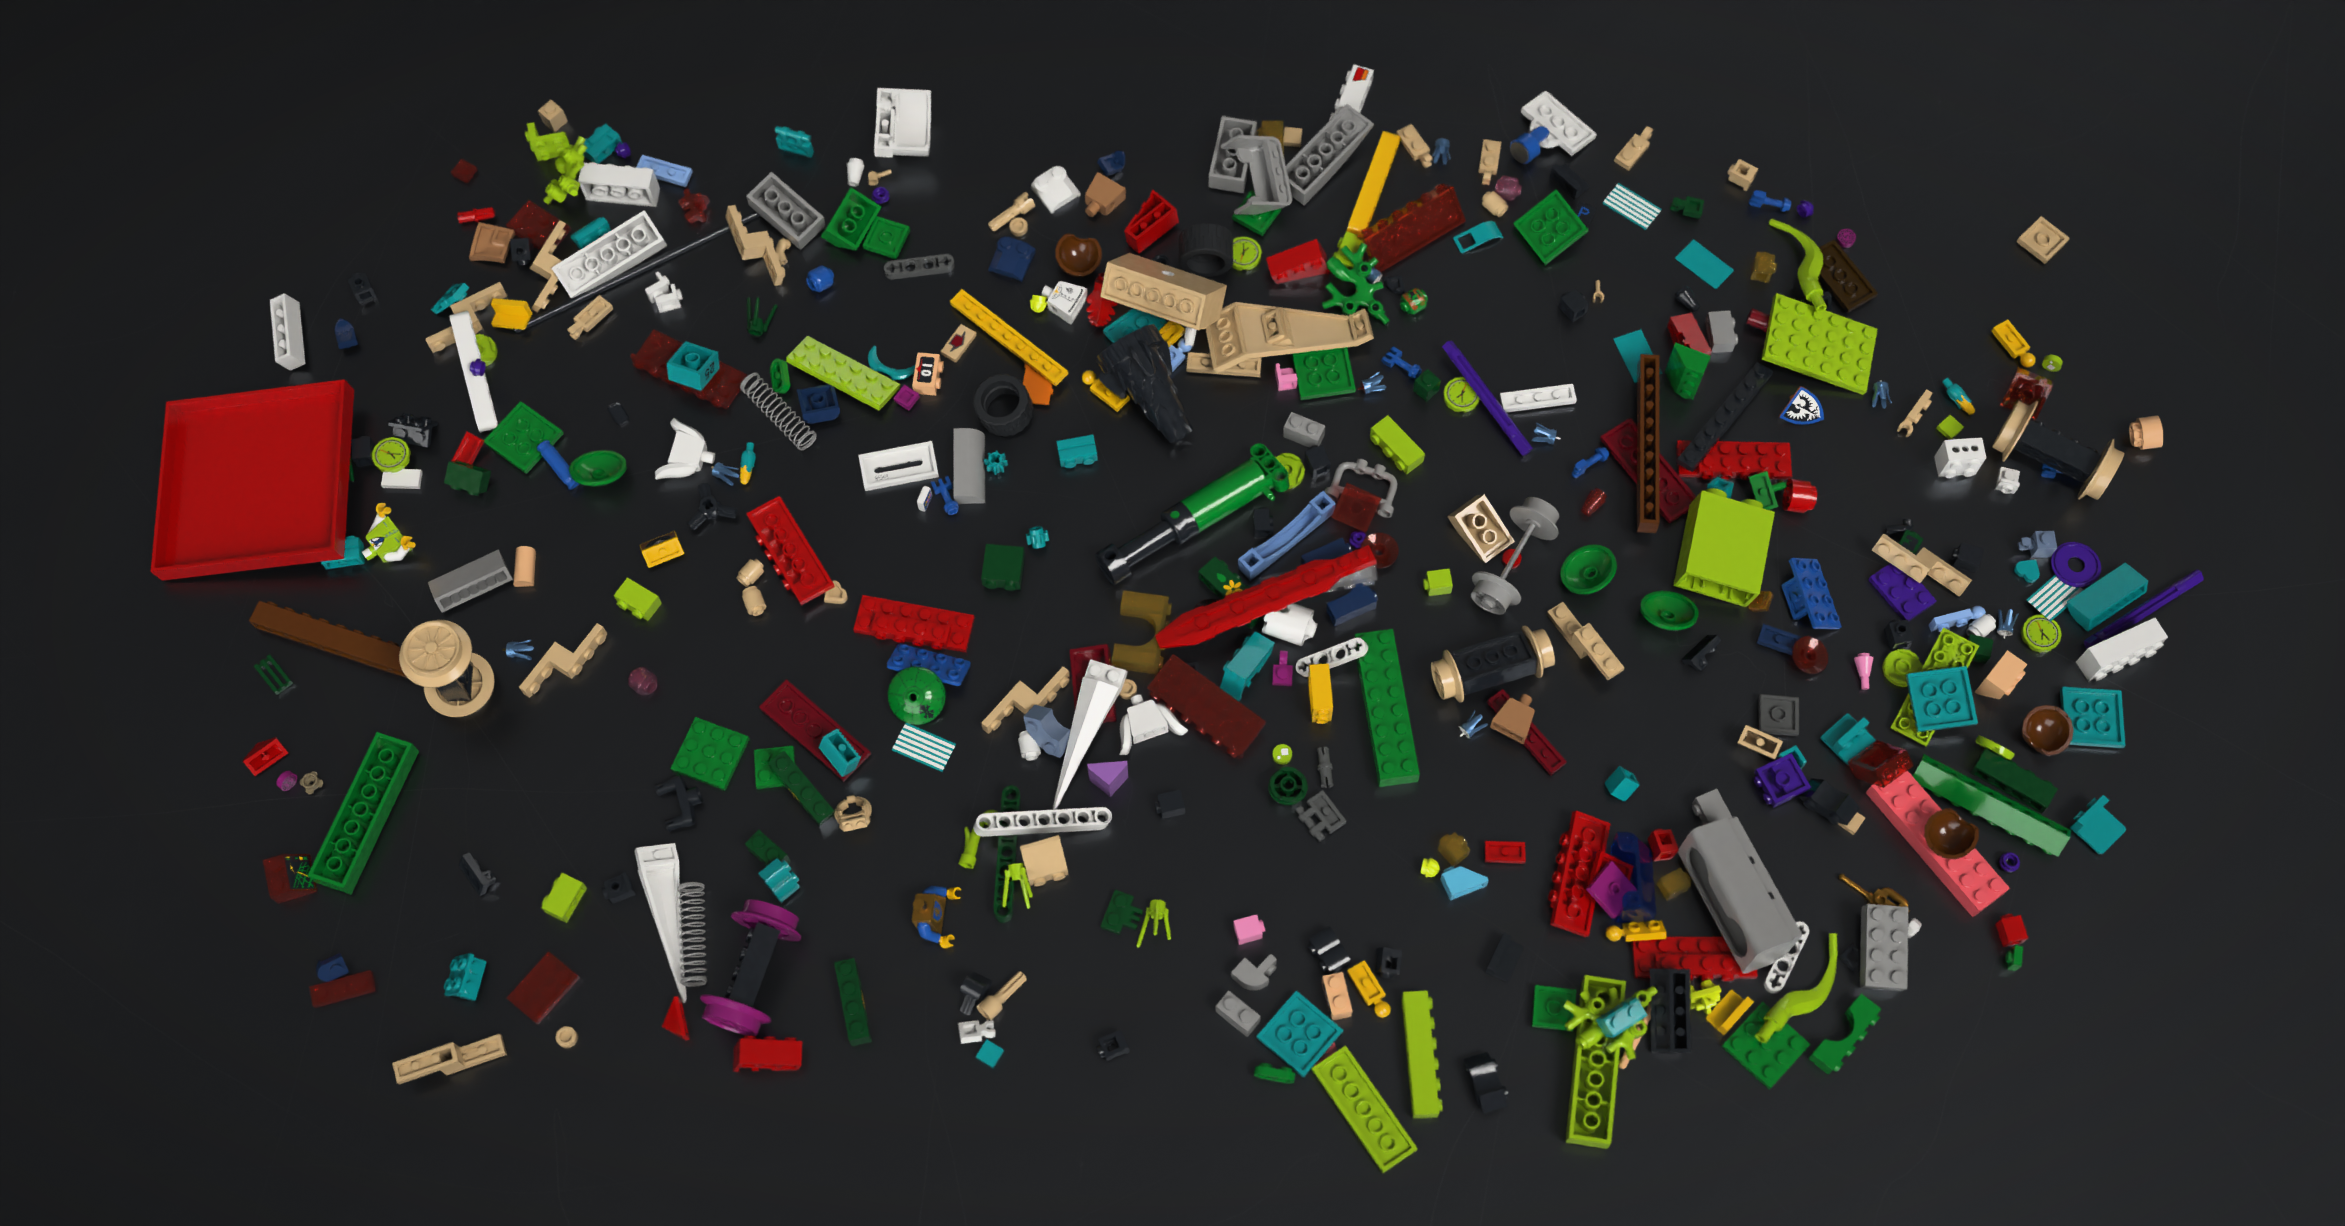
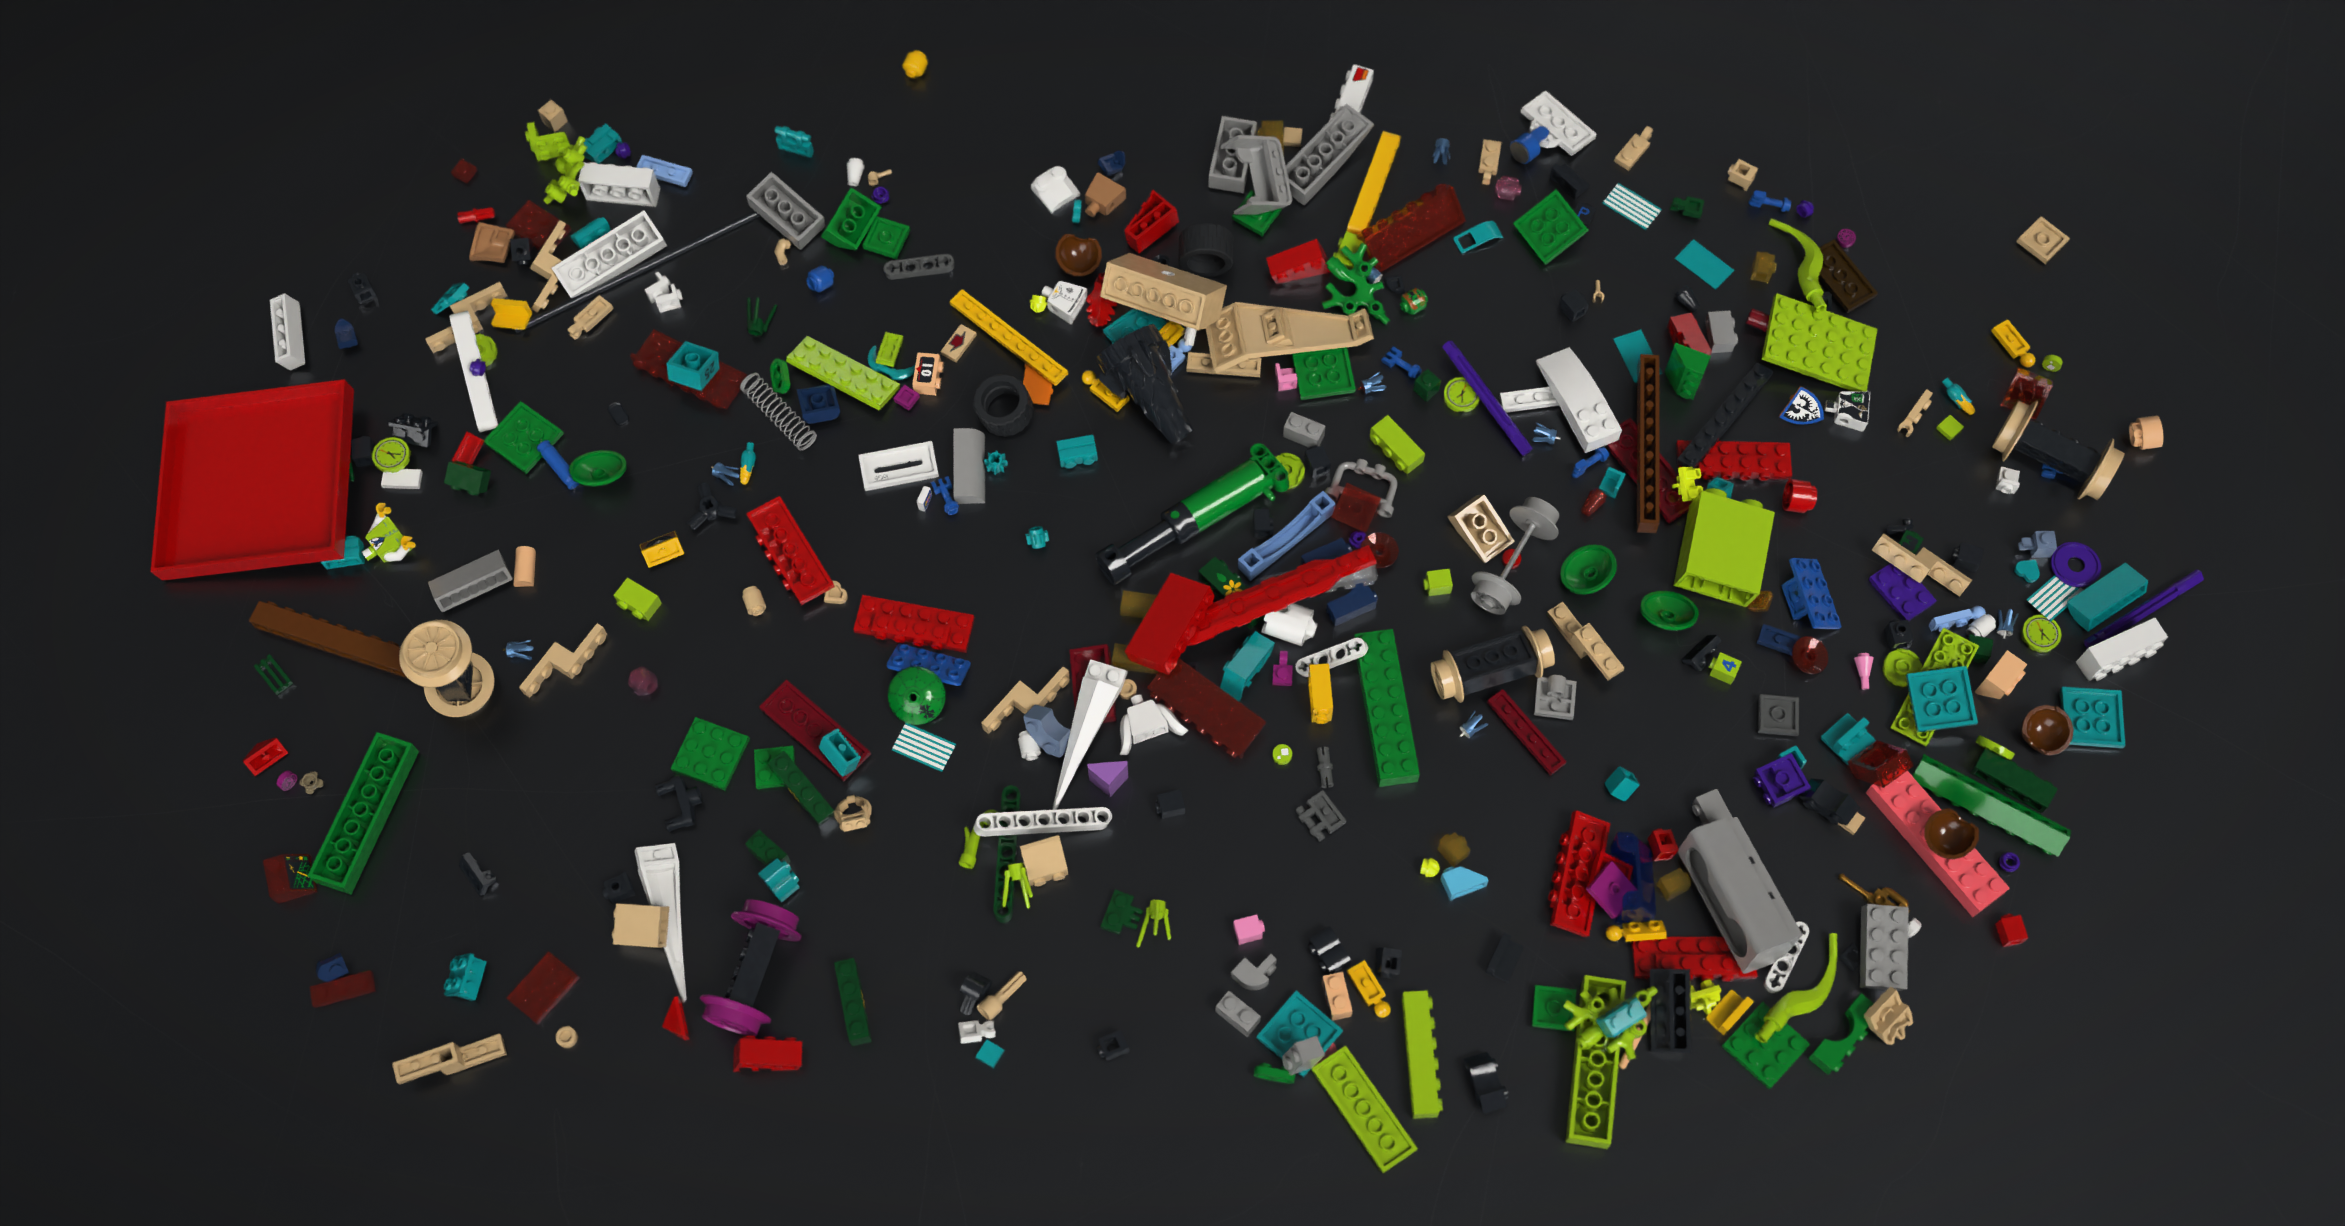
lime brick [541,873,587,923] -> none
white torso [655,418,715,480] -> none
clear red hips [678,188,710,224] -> none
light grey piece [678,882,707,986] -> none
tan bracket [726,205,785,286] -> none
tan brick [736,559,764,587] -> none
white piece [874,88,931,157] -> none
torso [912,886,961,948] -> none
dark green brick [981,544,1025,591] -> none
tan piece [988,192,1035,231] -> none
dark blue slope [988,237,1036,282] -> none
tan tile [1009,218,1028,236] -> none
lime tile [1232,237,1262,271] -> none
dark green cone [1268,767,1308,805] -> none
tan plate [1396,124,1432,168] -> none
tan brick [1482,191,1508,217] -> none
red plate [1484,841,1526,864] -> none
medium nougat torso [1490,694,1535,744] -> none
tan brick [1738,725,1783,760] -> none
green plate [1748,471,1787,510] -> none
flat silver piece [1872,380,1891,409] -> none
white piece [1934,438,1986,478] -> none
green plate [2005,945,2023,971] -> none
teal bracket [2070,795,2126,854] -> none
none -> tan brick [612,903,669,948]
none -> lime plate [876,332,903,367]
none -> yellow head [902,50,928,78]
none -> teal tile [1072,199,1082,223]
none -> red brick [1125,573,1215,675]
none -> light grey brick [1282,1036,1325,1076]
none -> light grey plate [1534,675,1577,720]
none -> white slope [1536,347,1622,453]
none -> teal panel [1598,467,1626,499]
none -> neon yellow hips [1672,467,1703,502]
none -> lime brick [1709,652,1742,685]
none -> torso [1824,392,1870,431]
none -> tan plate [1864,986,1913,1045]

